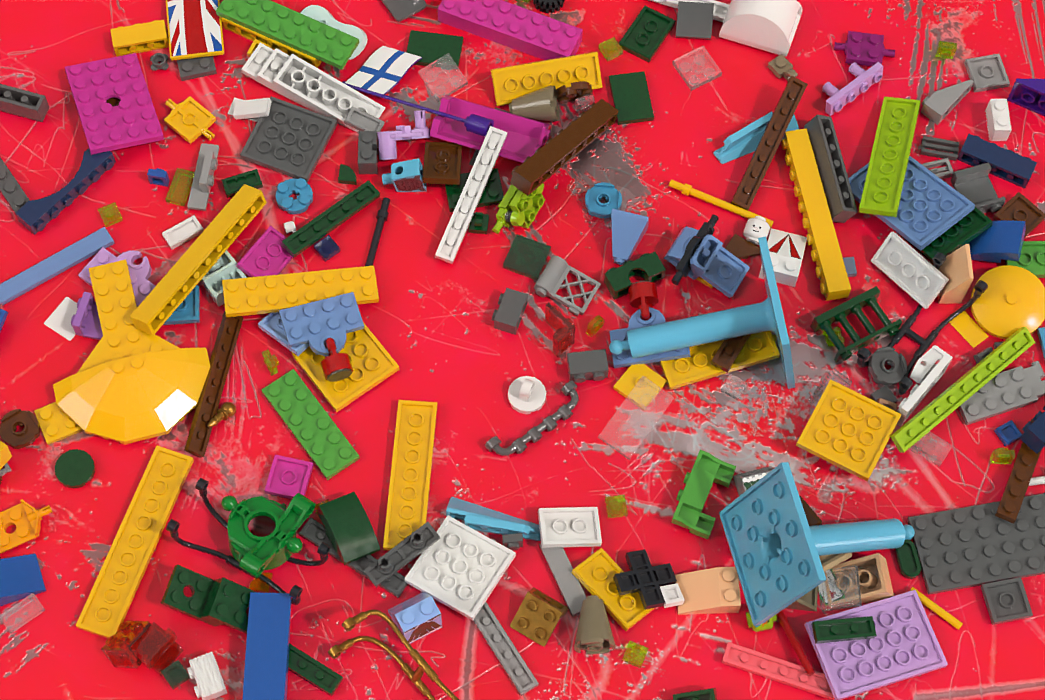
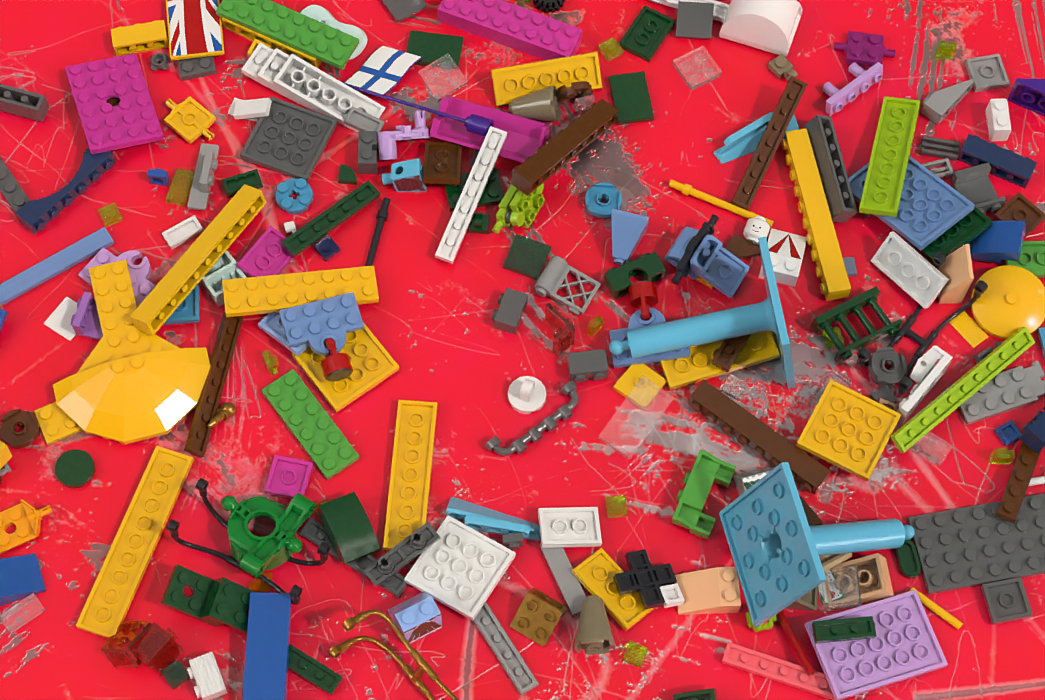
none -> reddish brown brick [688,380,831,495]

